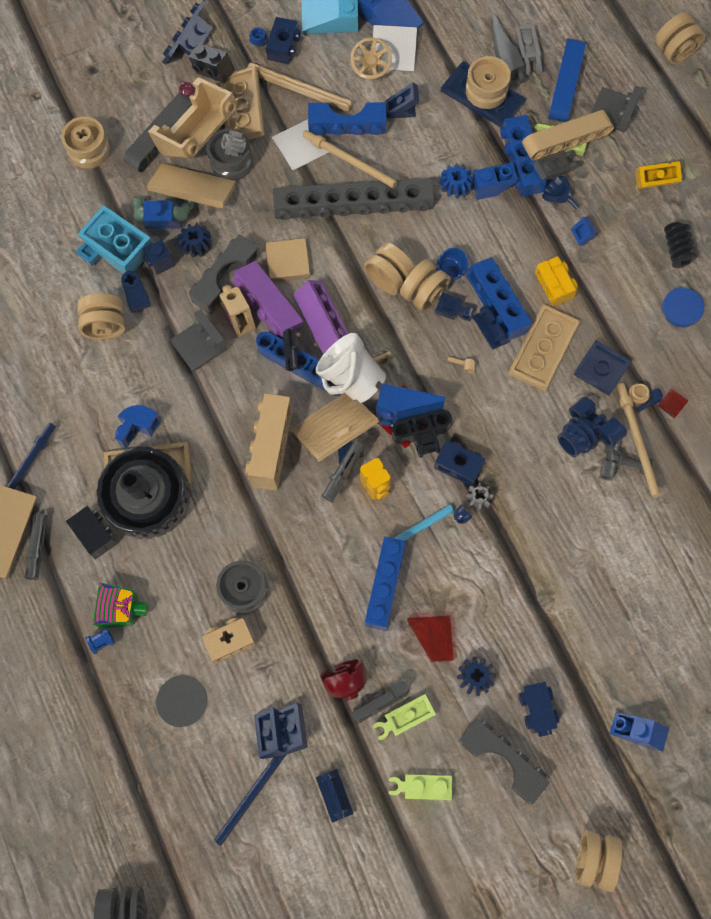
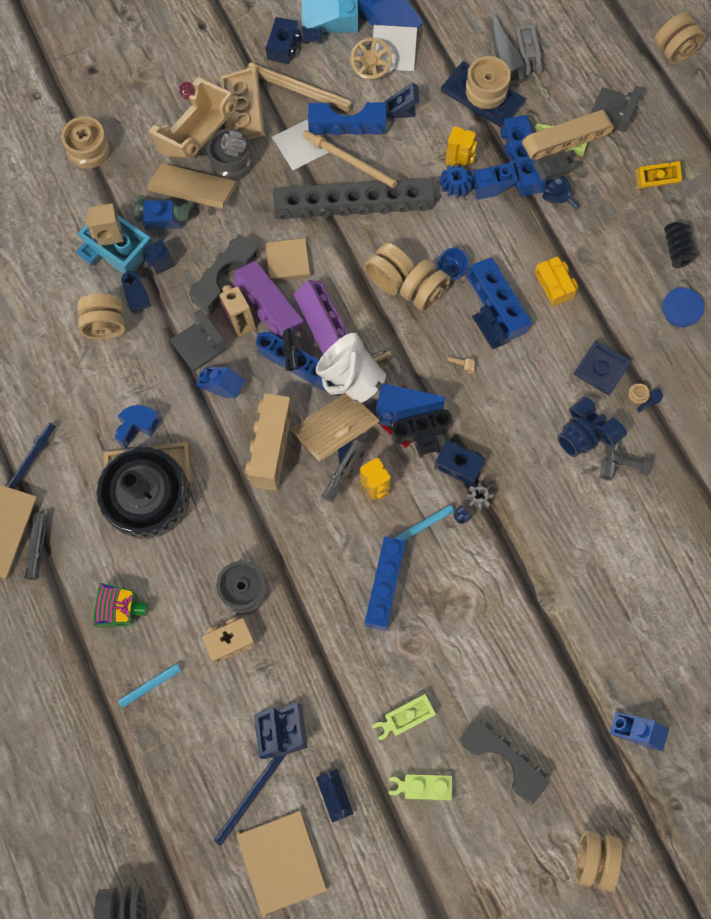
black brick [66,506,116,560] -> none
blue bush [86,627,115,654] -> none
dark grey beam [123,93,192,172] -> none
dark grey sticker [156,675,207,727] -> none
bracket [162,0,213,64] -> none
dark blue gear [178,222,212,258] -> none
black brick [188,43,235,83] -> none
blue plate [249,27,268,46] -> none
dark red cylinder [320,659,367,701] -> none
dark grey hinge [350,681,409,725] -> none
clear red wing [407,615,454,663] -> none
dark blue plate [435,293,473,321] -> none
dark blue gear [457,657,496,696] -> none
tan tile [508,304,580,392] -> none
dark blue brick [518,682,559,737] -> none
blue beam [548,38,586,122] -> none
blue tile [571,217,598,246] -> none
tan bar [617,383,661,498] -> none
clear red tile [658,389,688,419] -> none
none -> tan brick [85,203,124,246]
none -> medium azure bar [118,663,181,708]
none -> blue slope [196,367,245,398]
none -> tan piece [236,811,327,918]
none -> dark blue bush [302,26,322,44]
none -> yellow brick [445,126,478,170]

